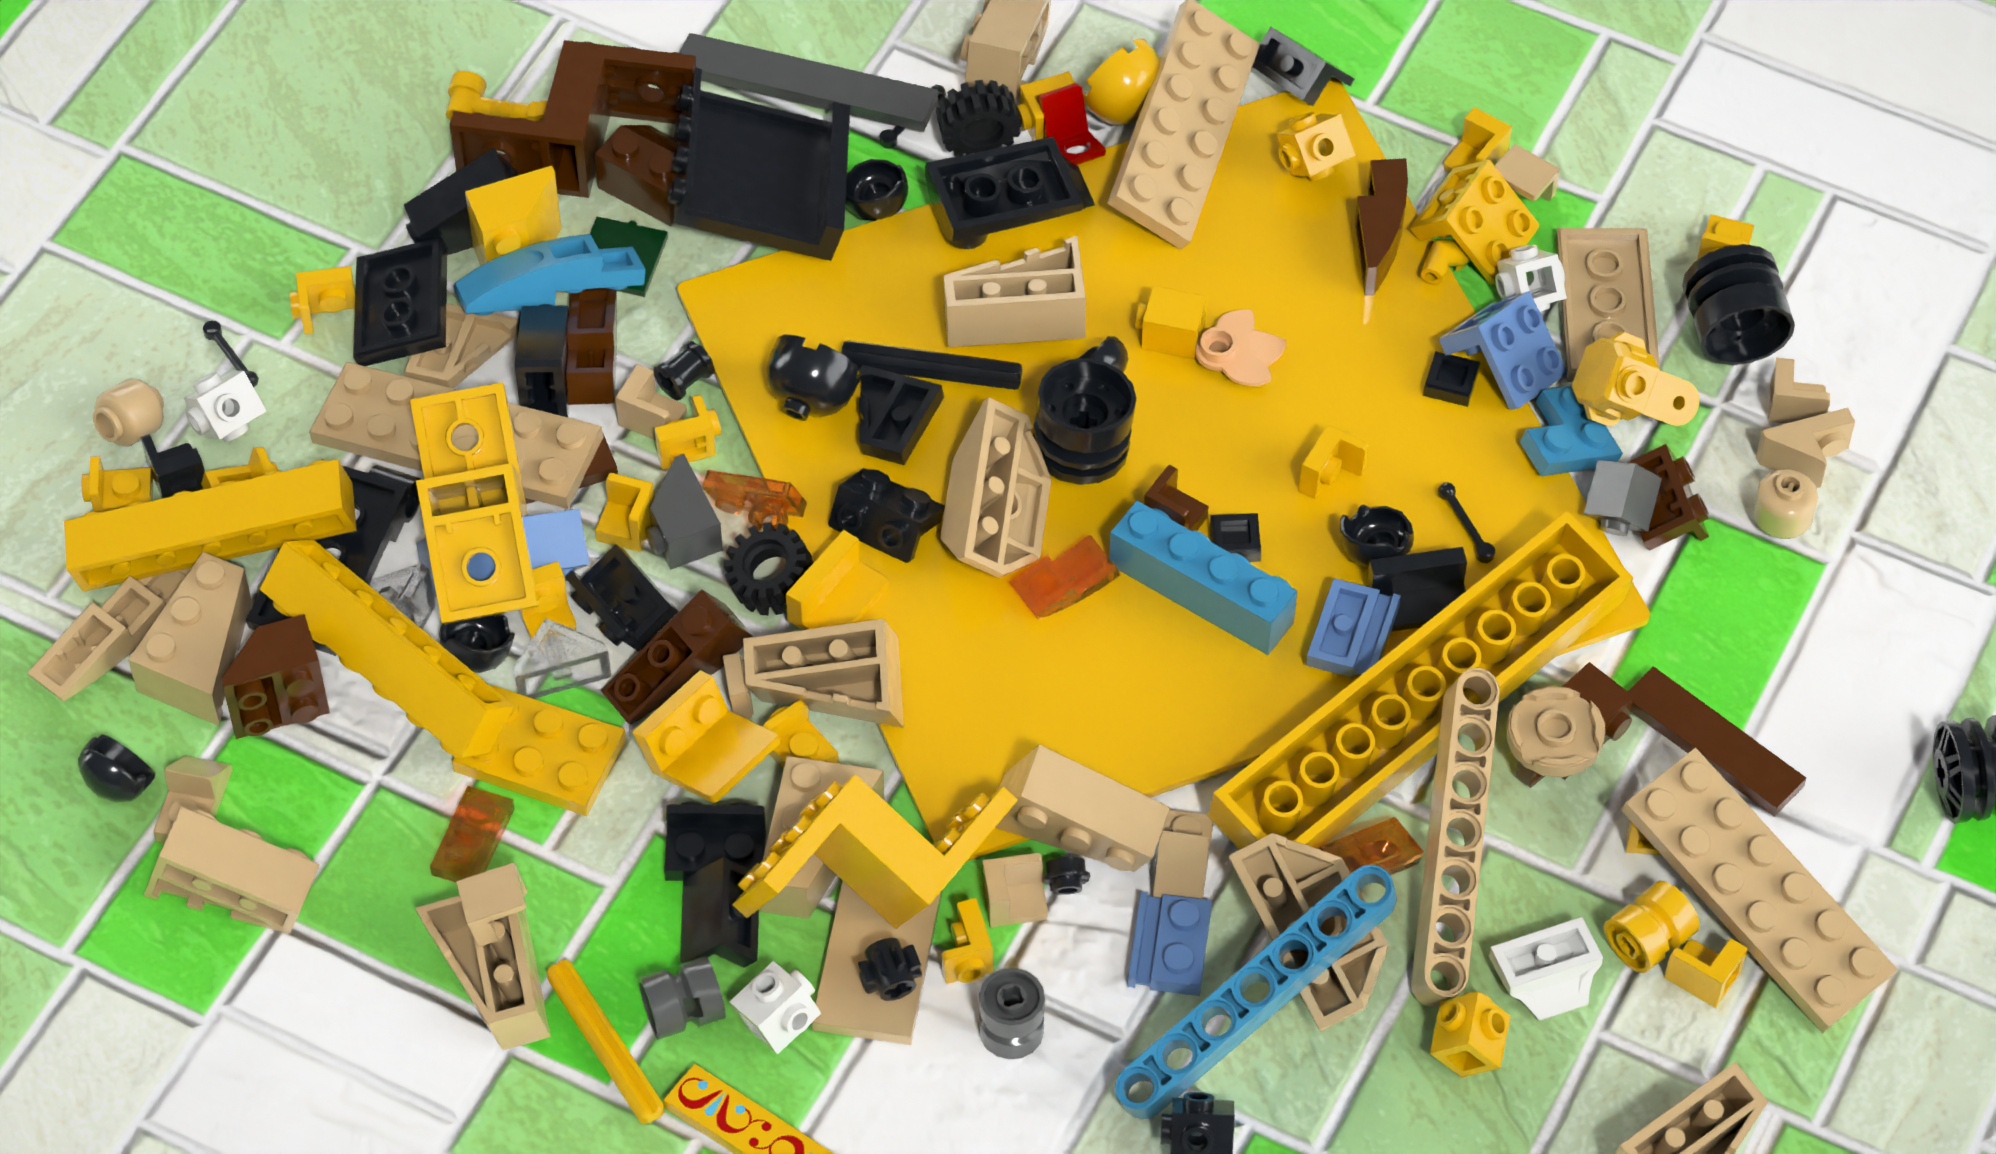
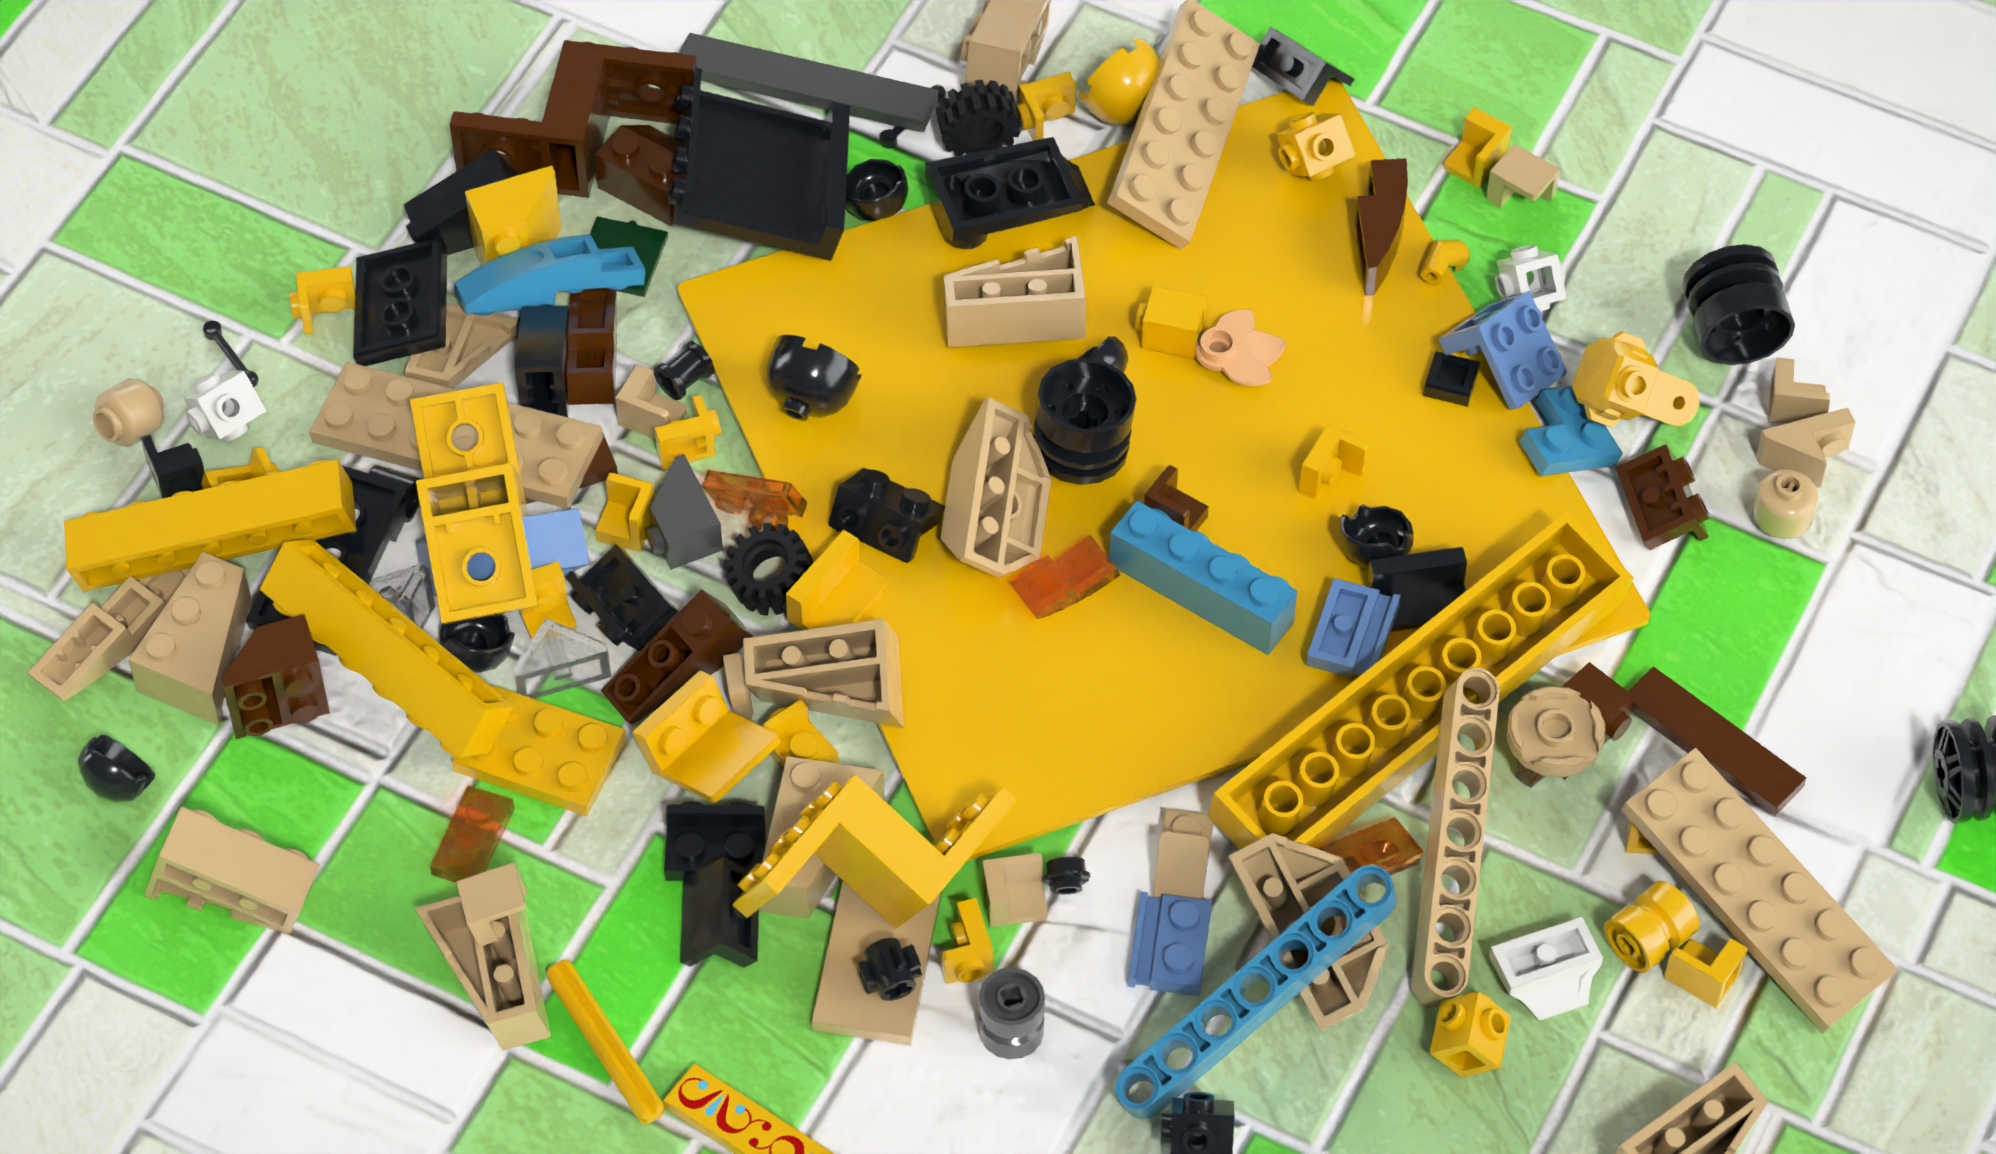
yellow bracket [81,456,153,512] -> none
tan slope [153,756,233,843] -> none
yellow brick [446,71,547,122] -> none
dark grey wheel [638,956,726,1040] -> none
white brick [729,961,821,1055] -> none
black axle [841,340,1023,390] -> none
black wing [859,365,944,465] -> none
tan wedge [995,745,1170,872] -> none
red bracket [1039,83,1106,165] -> none
black tile [1210,513,1261,562] -> none
yellow bracket [1410,159,1539,285] -> none
black hinge [1437,482,1495,563] -> none
tan tile [1556,228,1660,382] -> none
brick [1584,460,1662,536] -> none
yellow bracket [1697,214,1755,260] -> none

